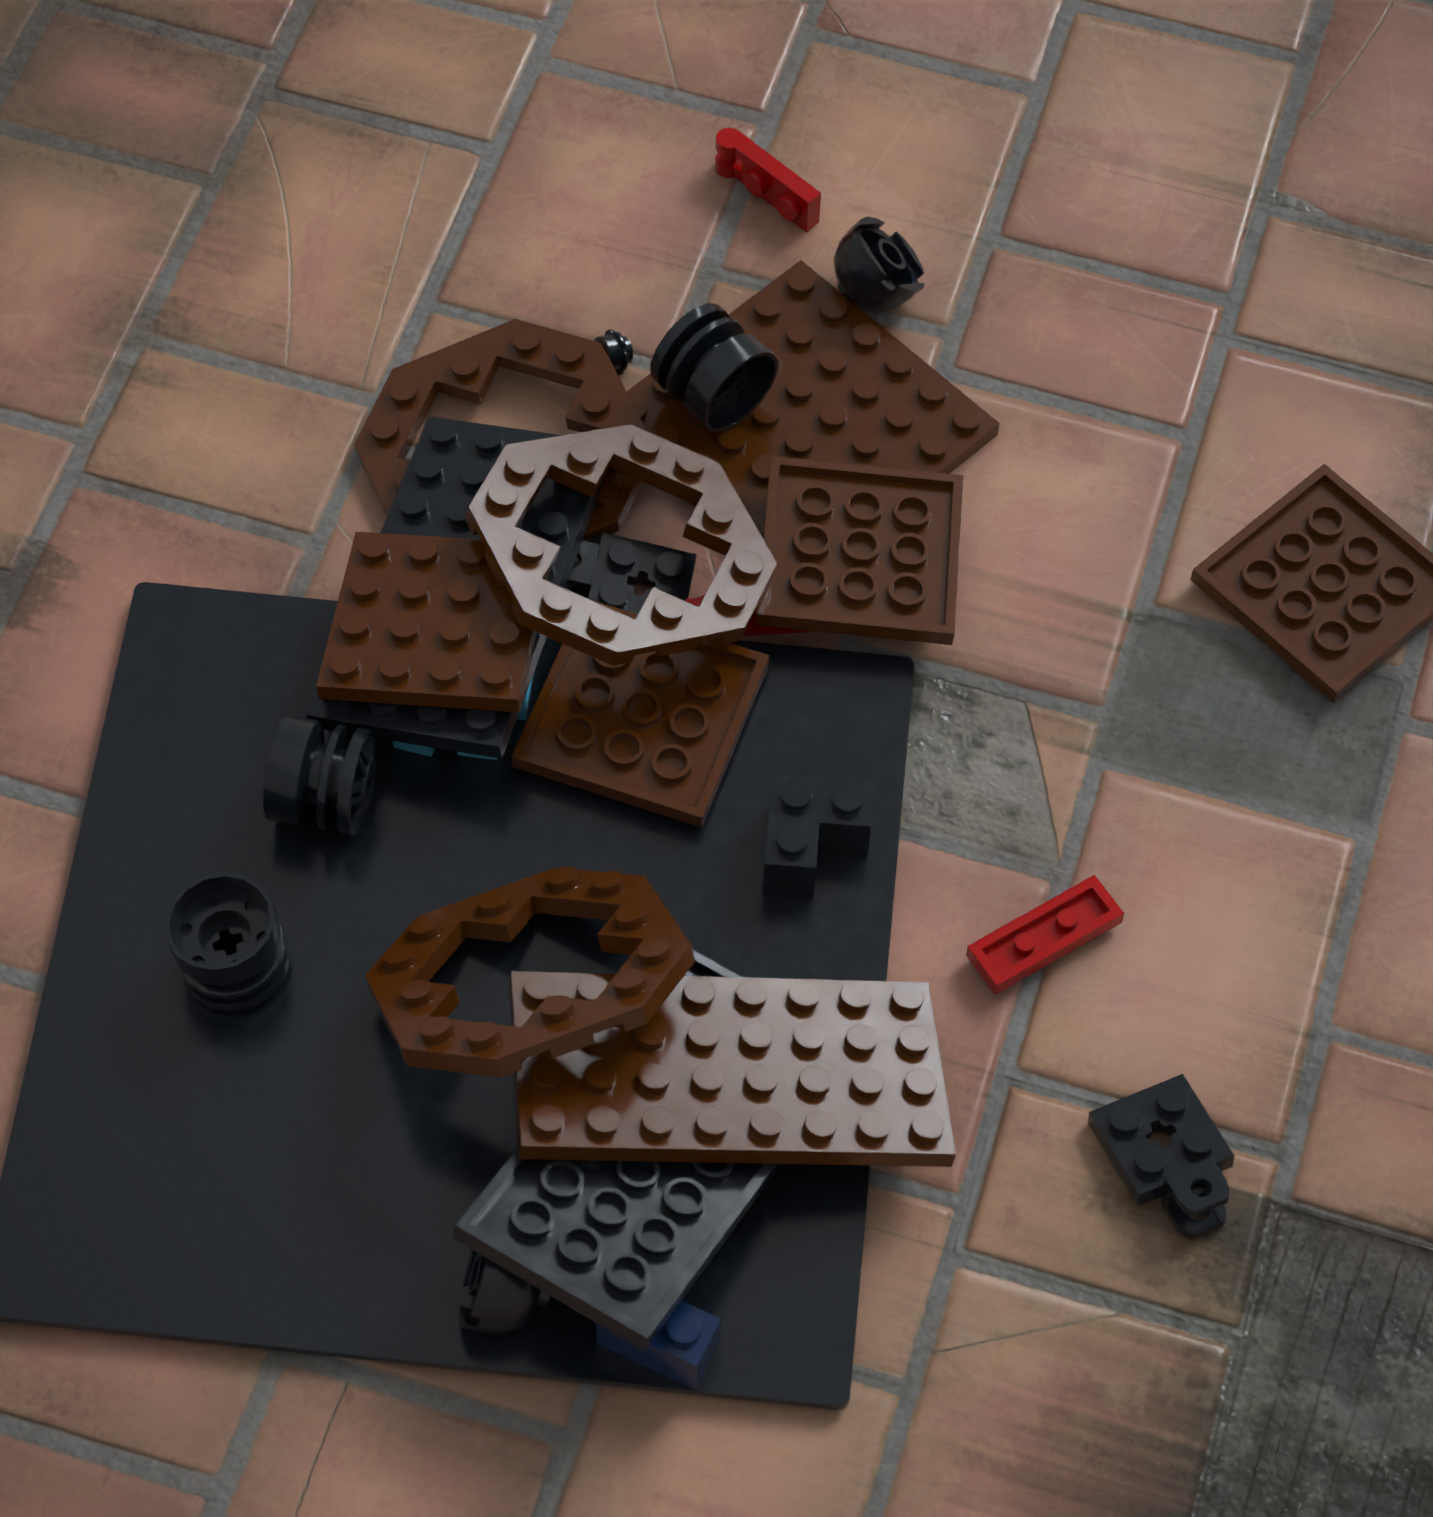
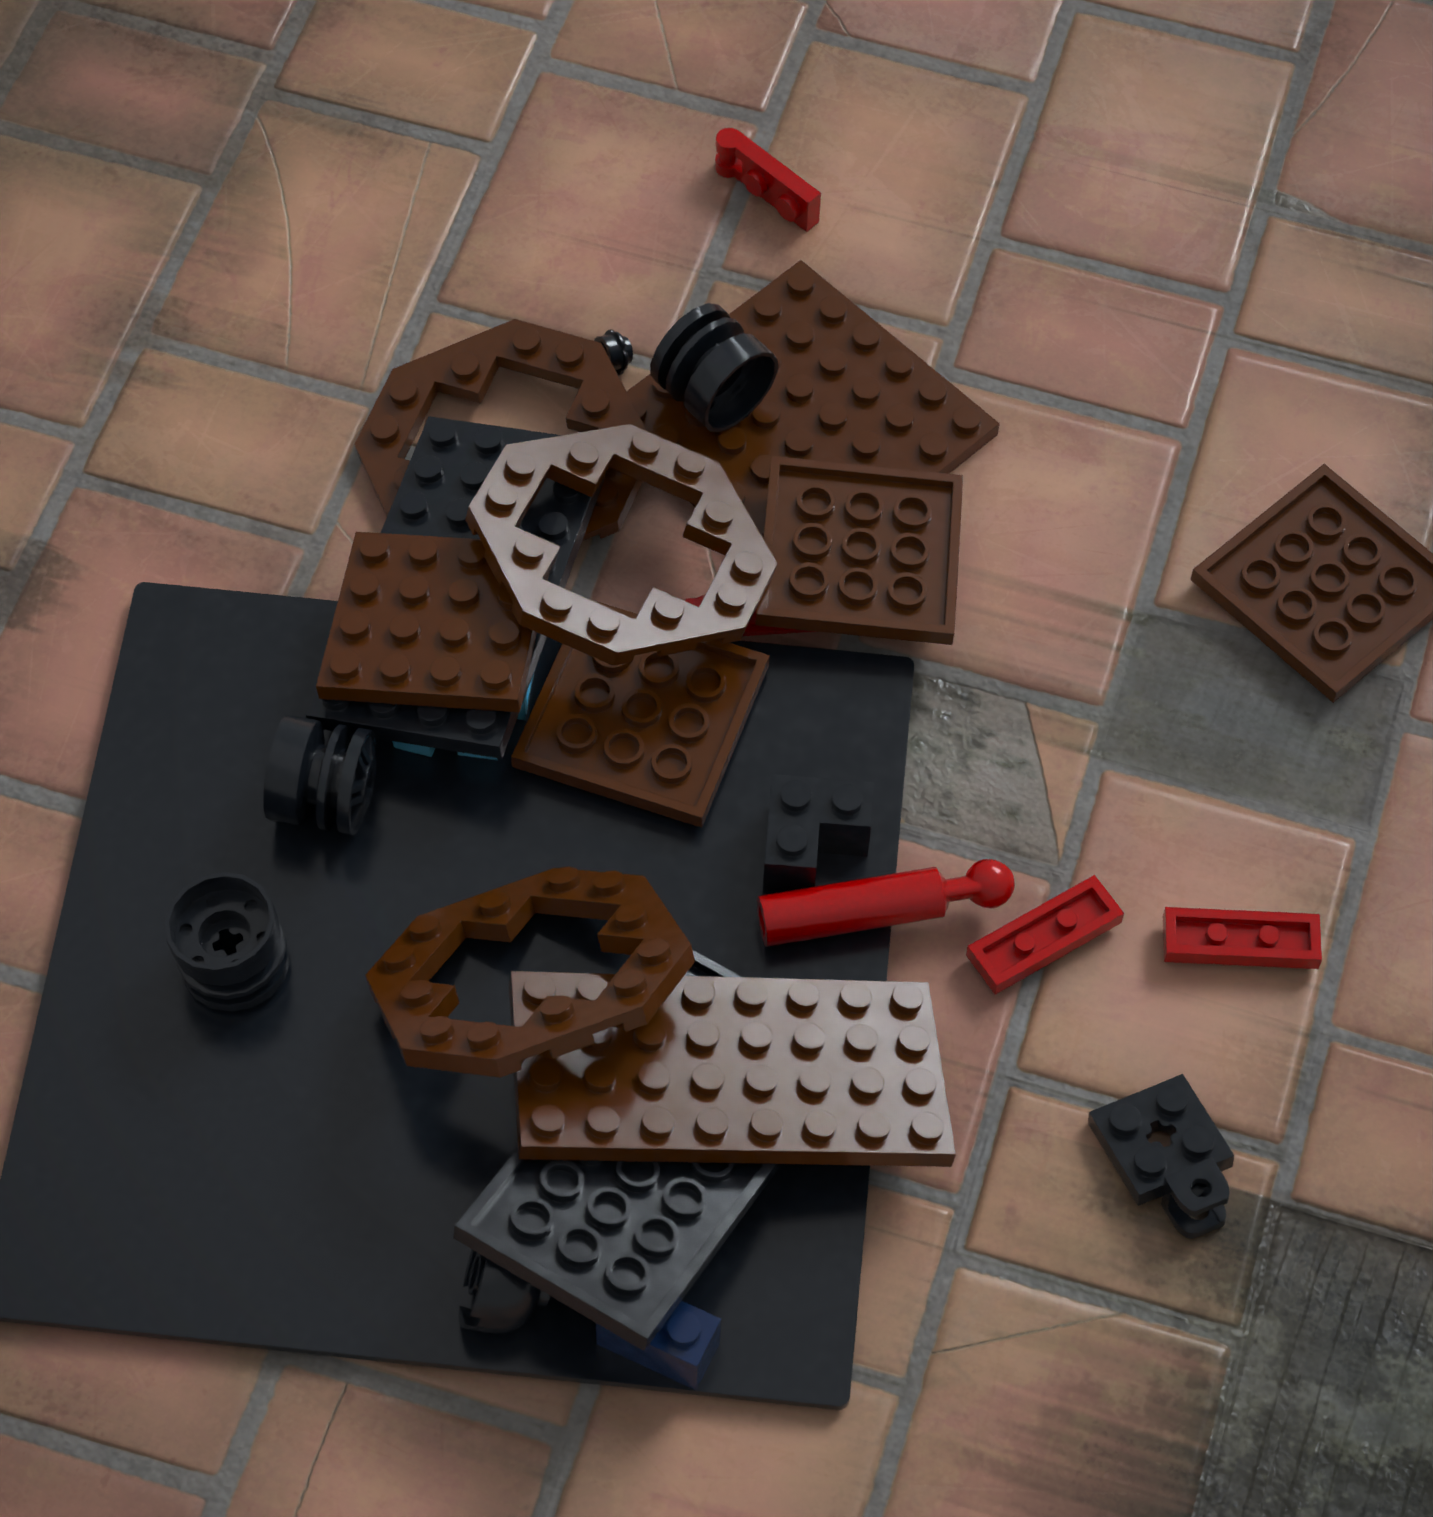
black plate [565,532,697,614] -> none
black cylinder [833,216,924,312] -> none
none -> red piece [757,859,1015,947]
none -> red plate [1163,907,1322,969]

